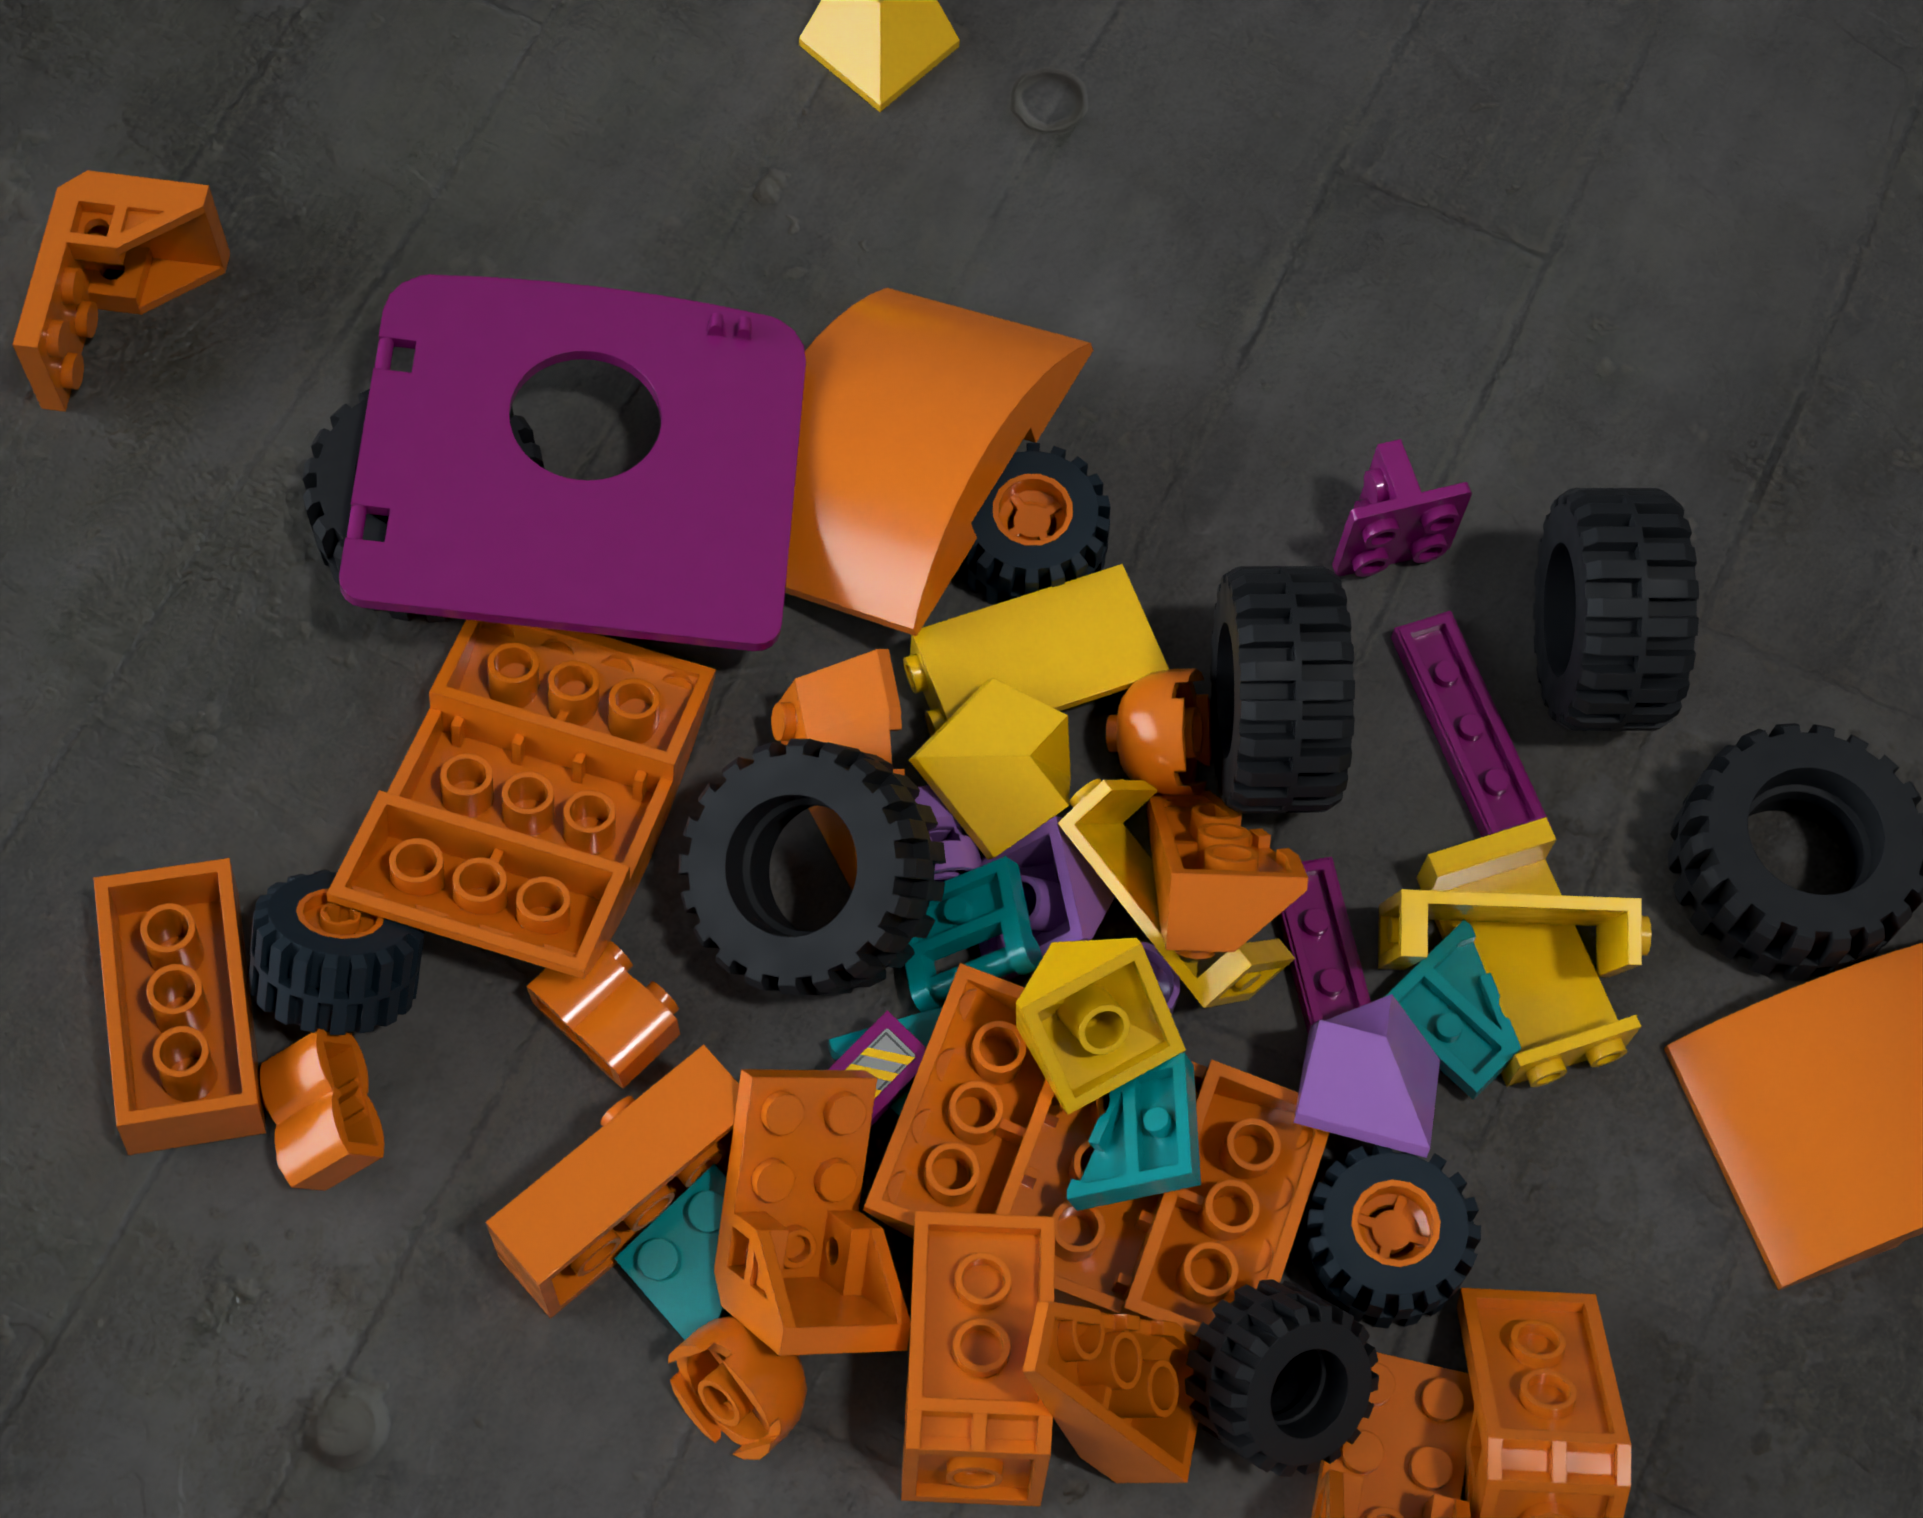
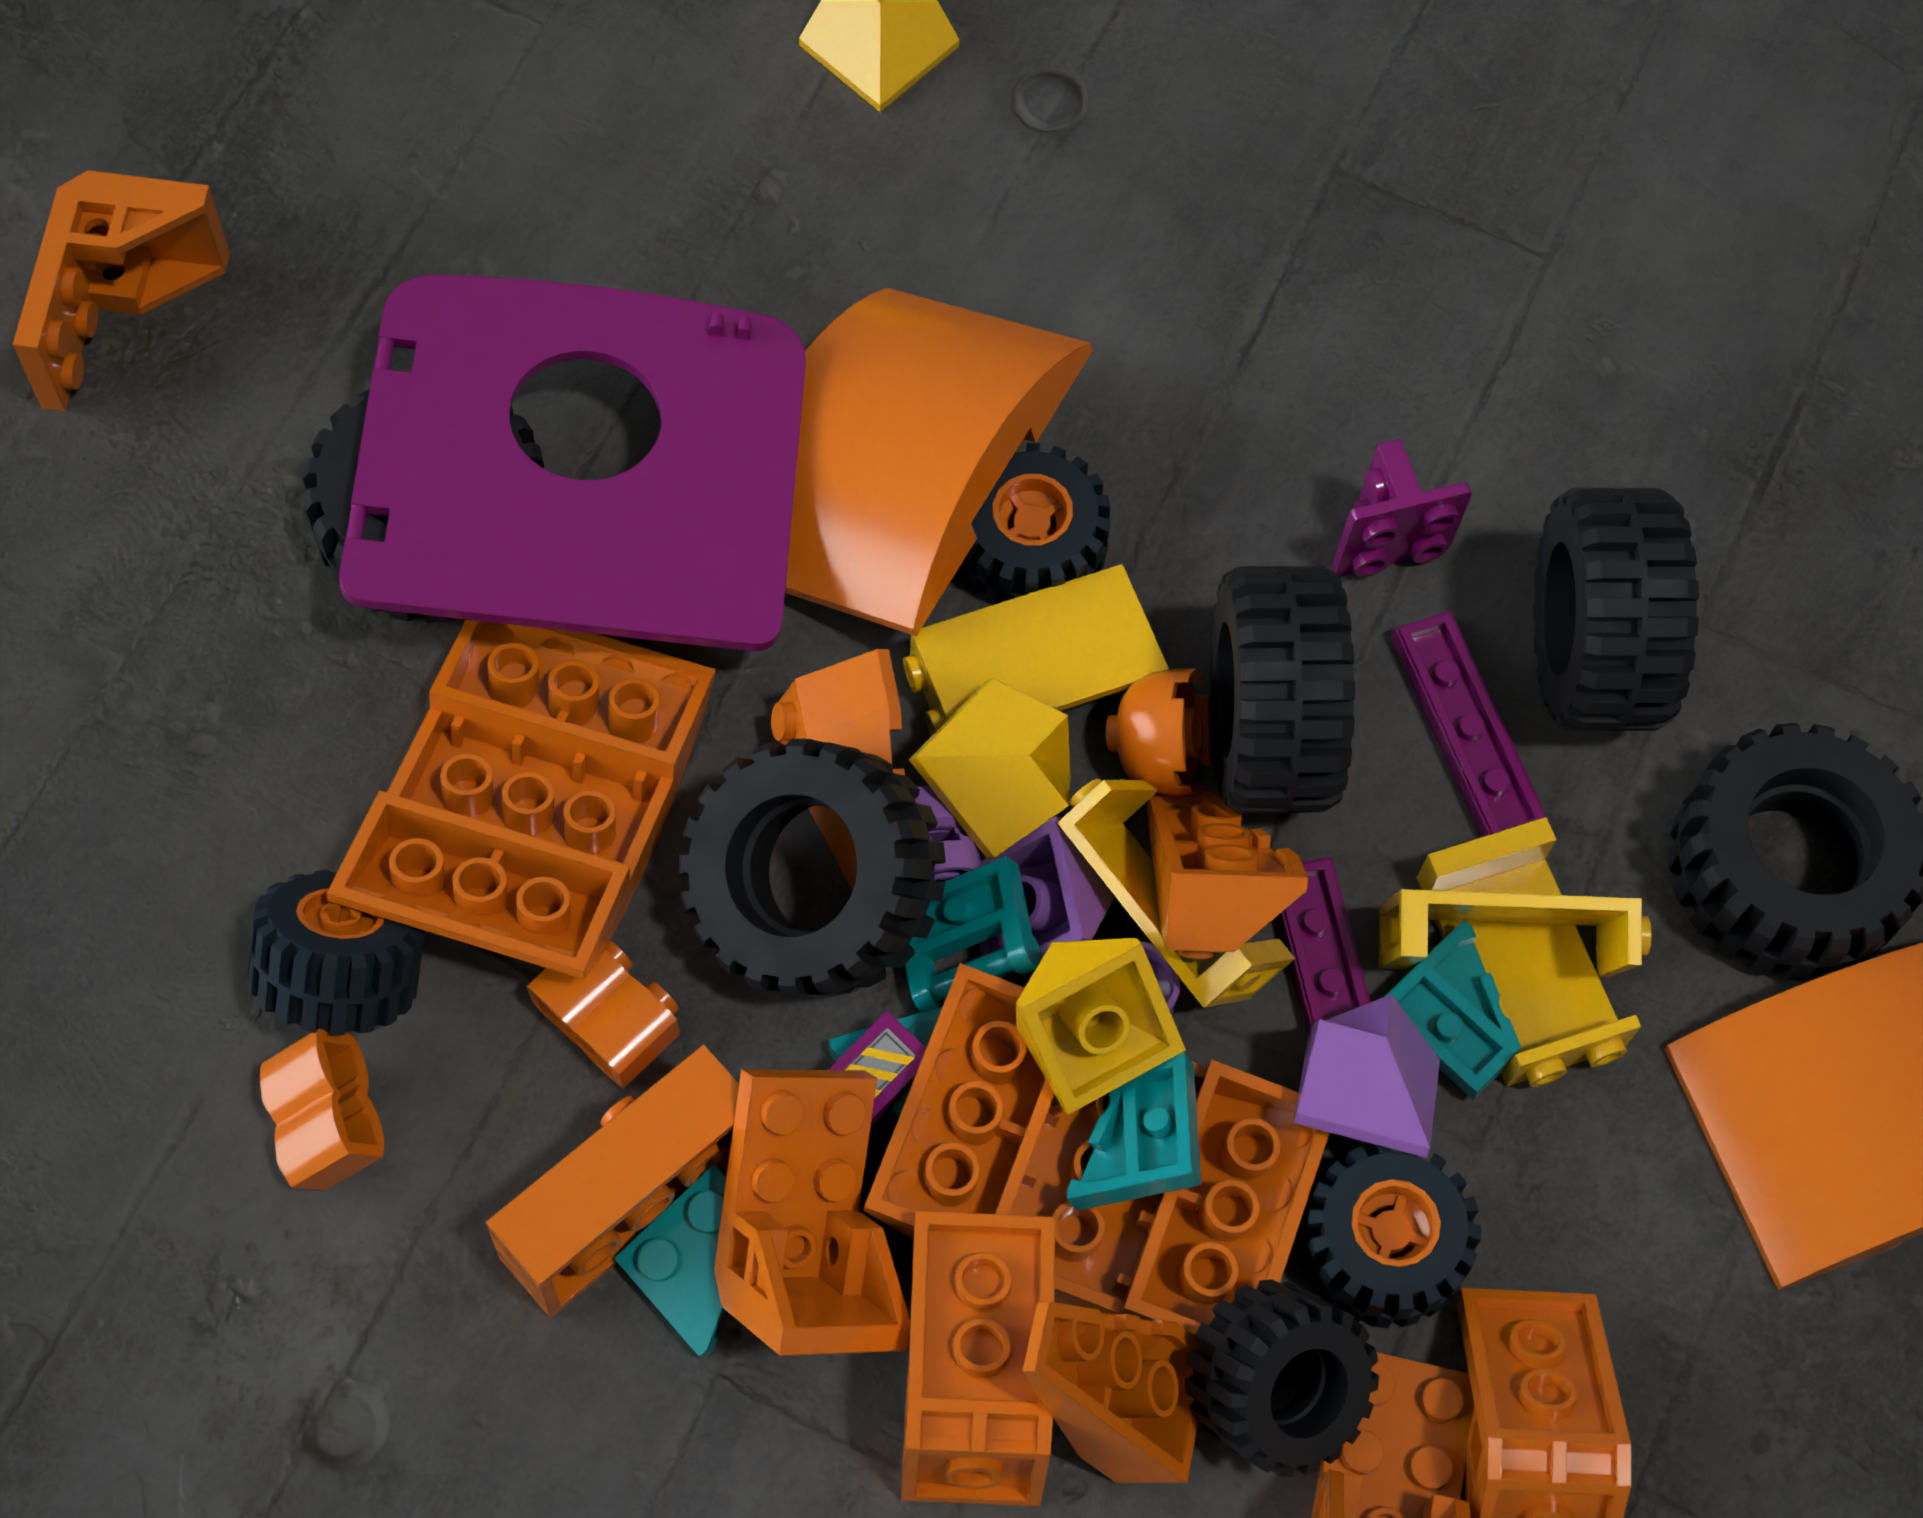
orange brick [93,858,266,1155] -> none
orange cylinder [668,1316,807,1460] -> none

